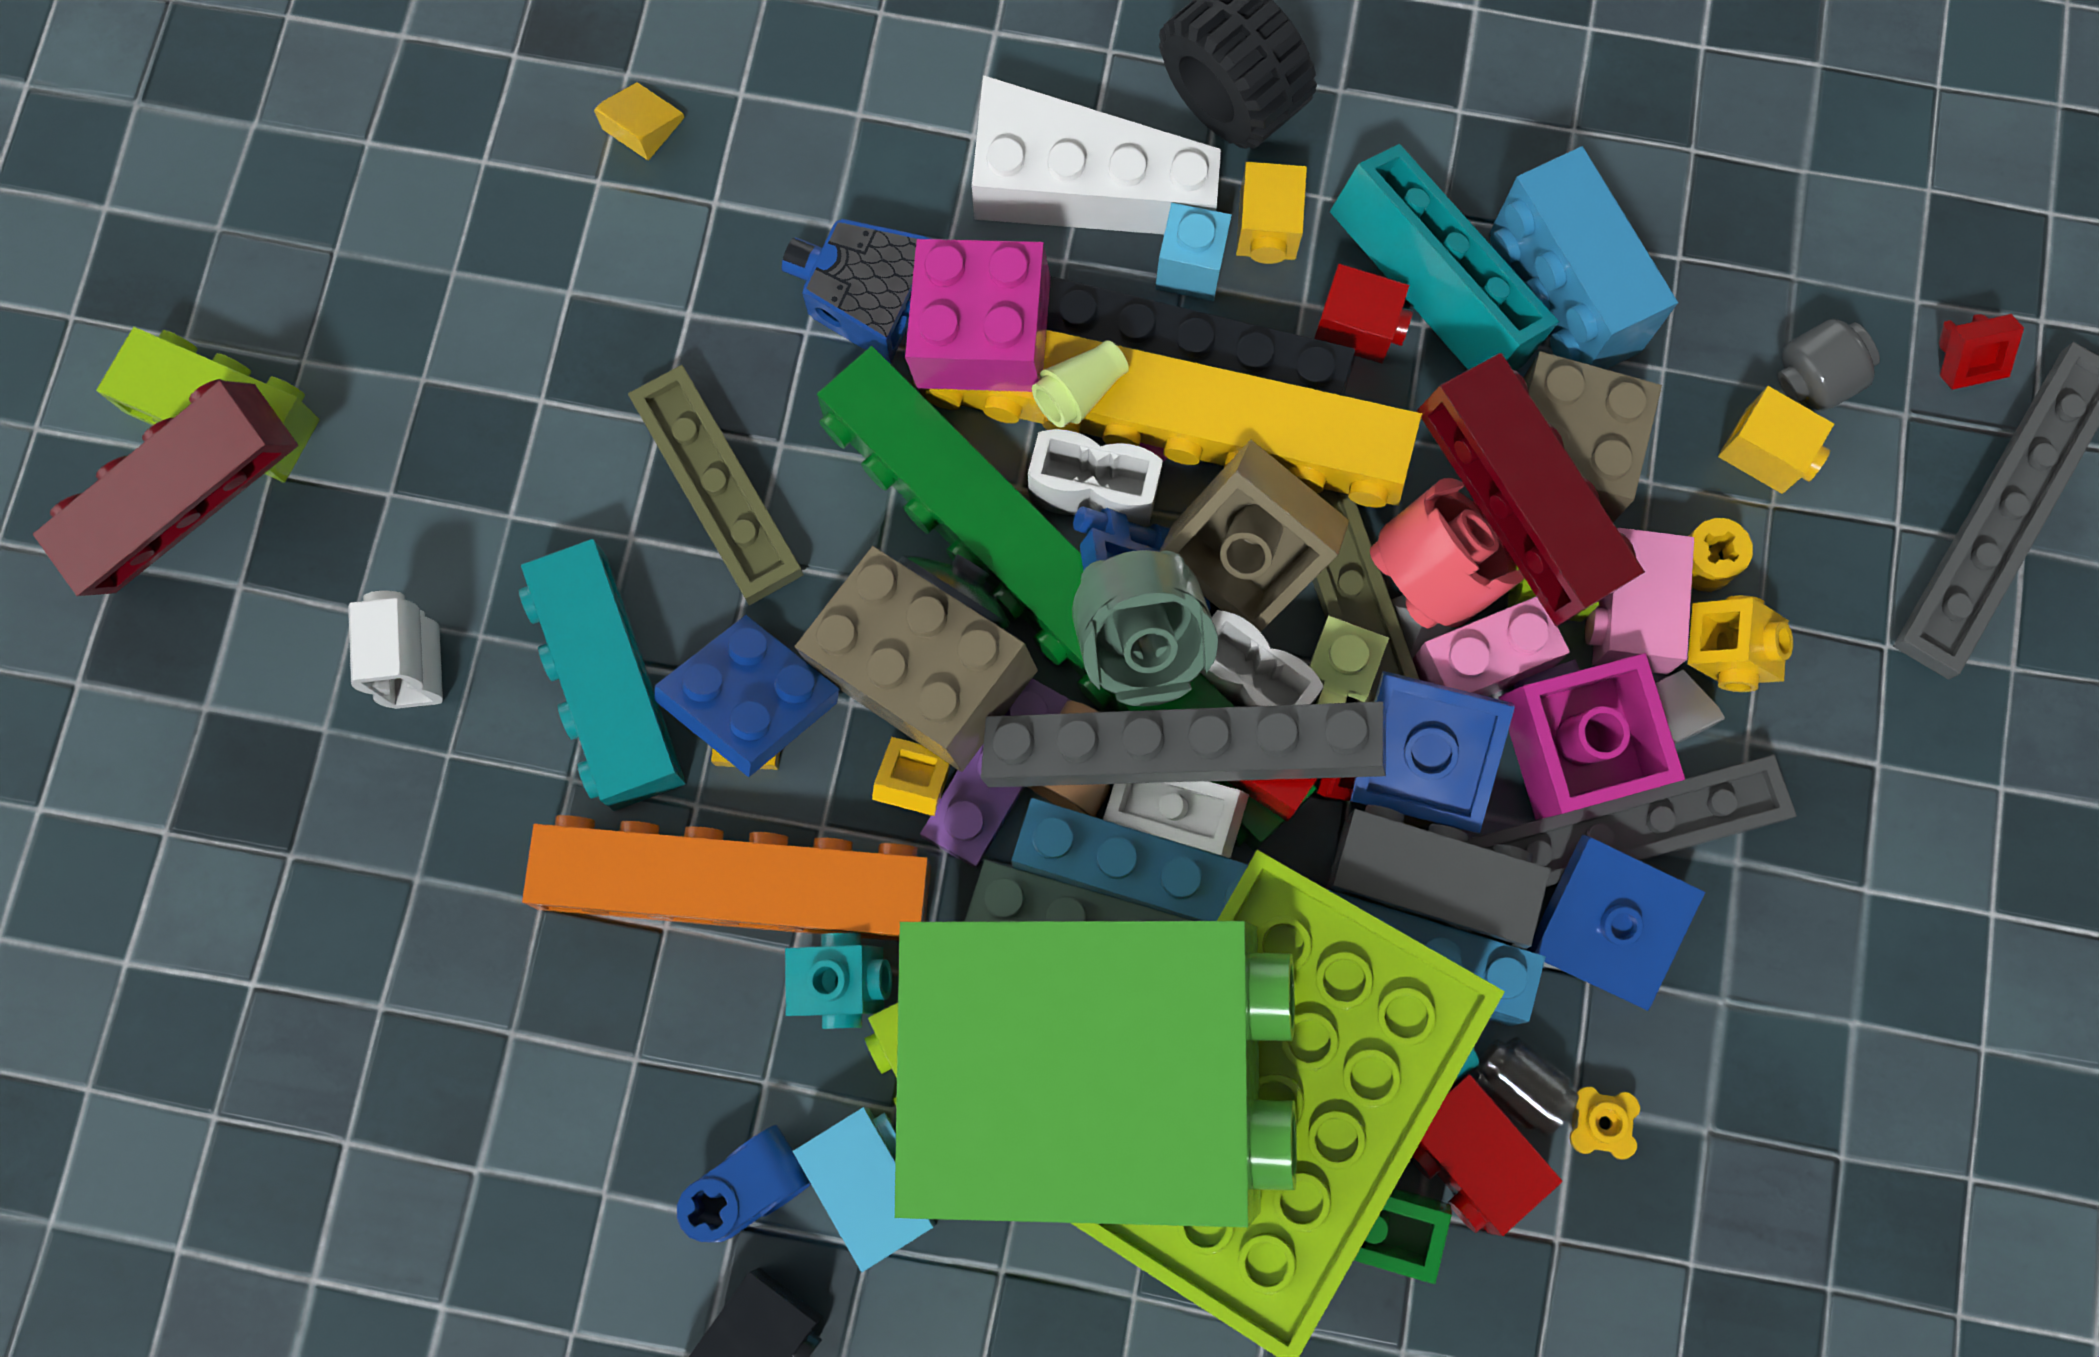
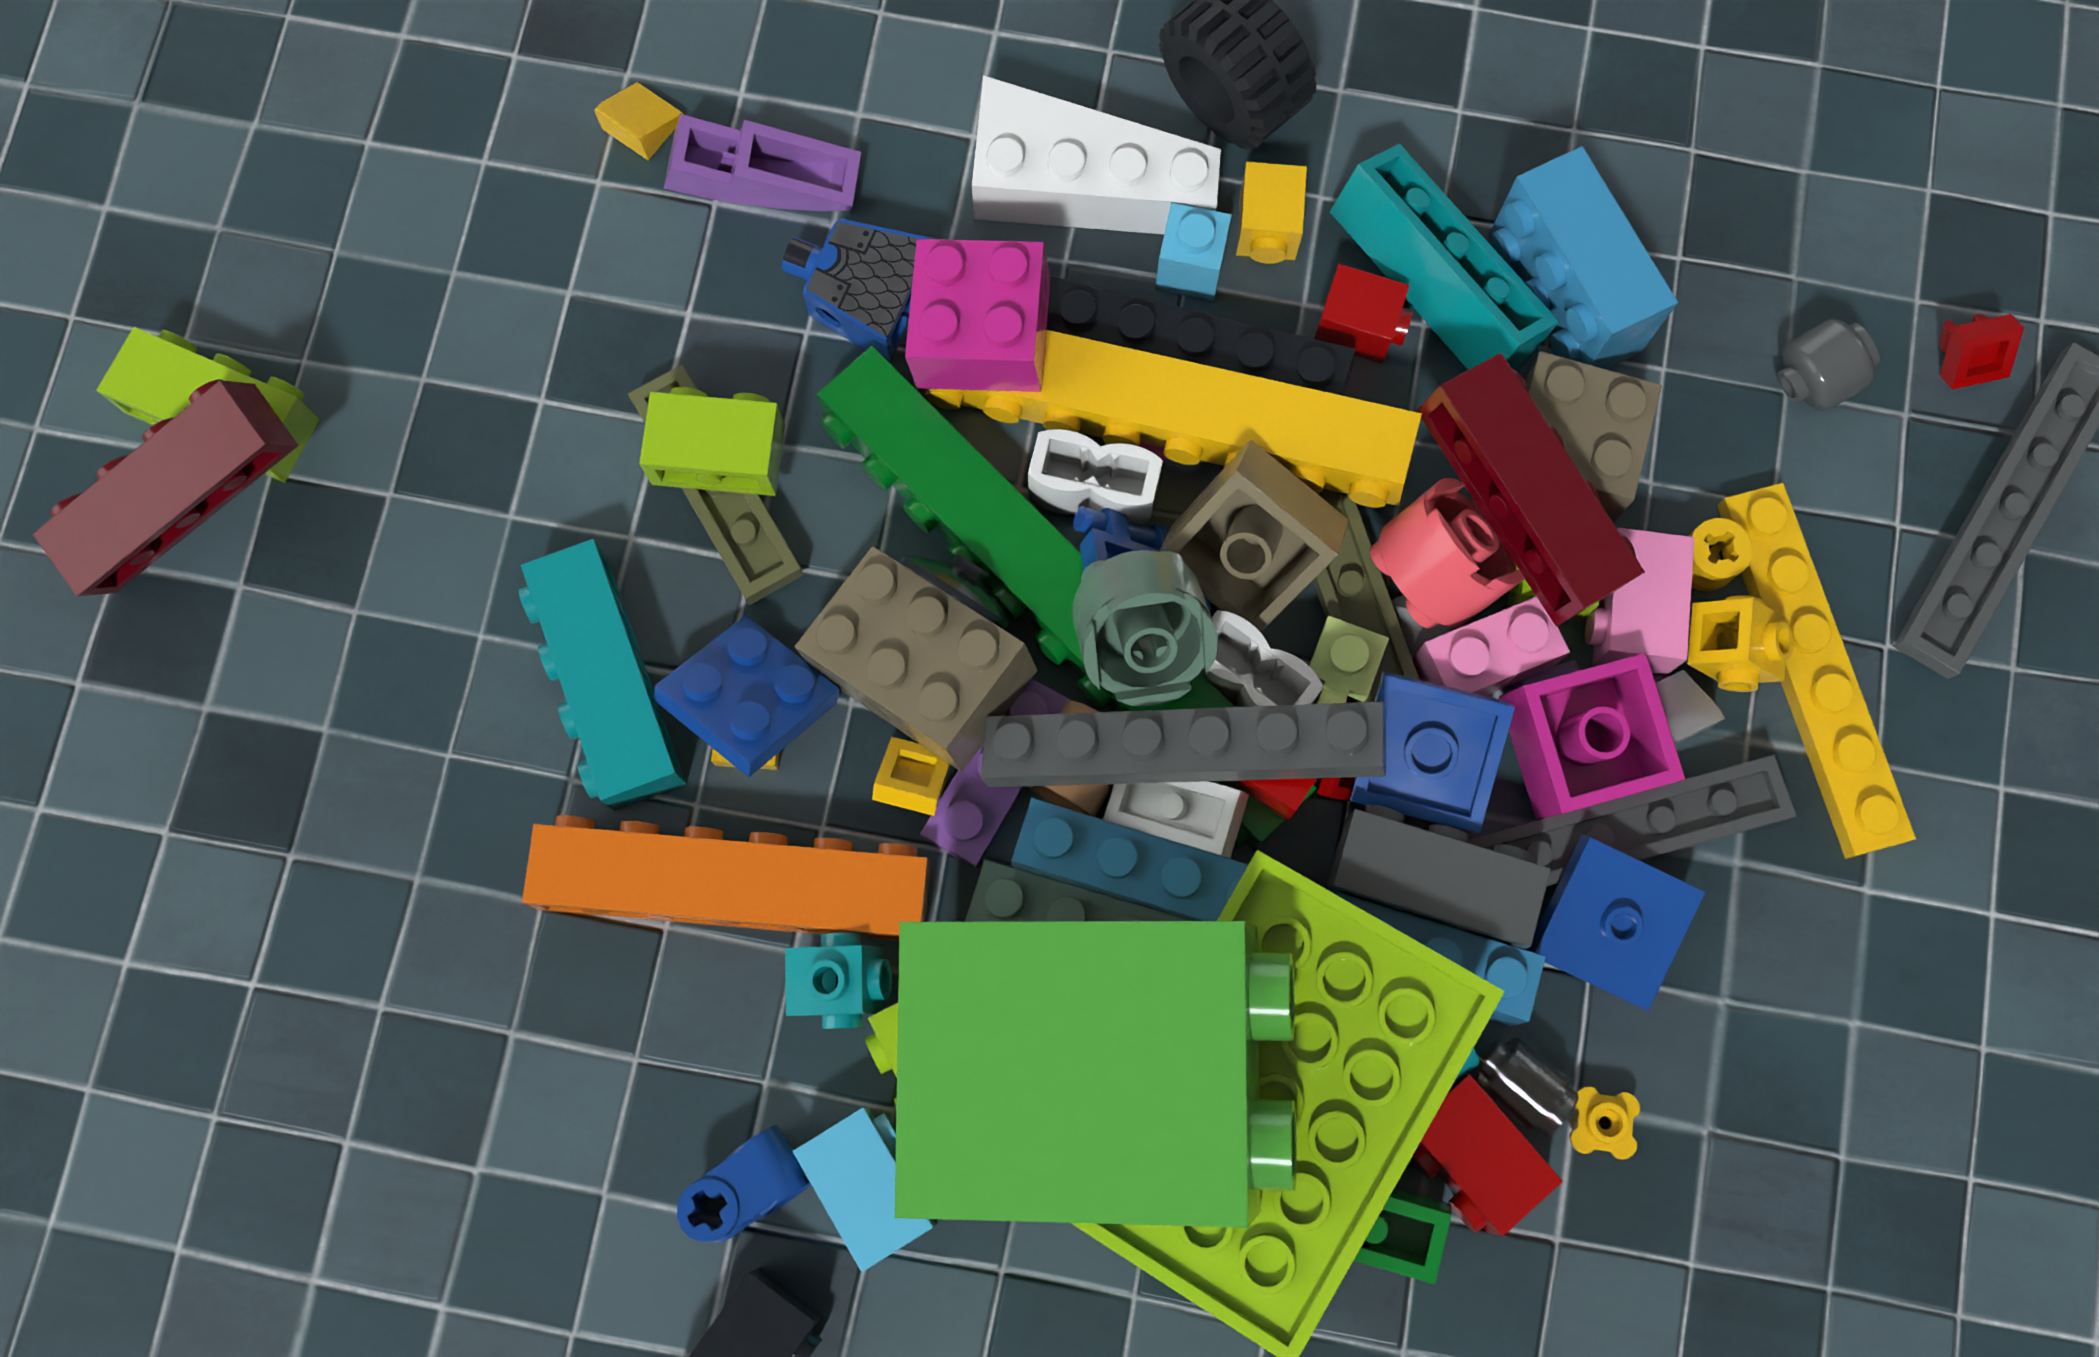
white brick [348,591,443,709] -> none
yellowish green cone [1032,340,1129,428] -> none
yellow brick [1718,386,1834,494] -> none
none -> lime brick [639,387,785,496]
none -> medium lavender slope [663,114,861,211]
none -> yellow plate [1717,483,1916,859]

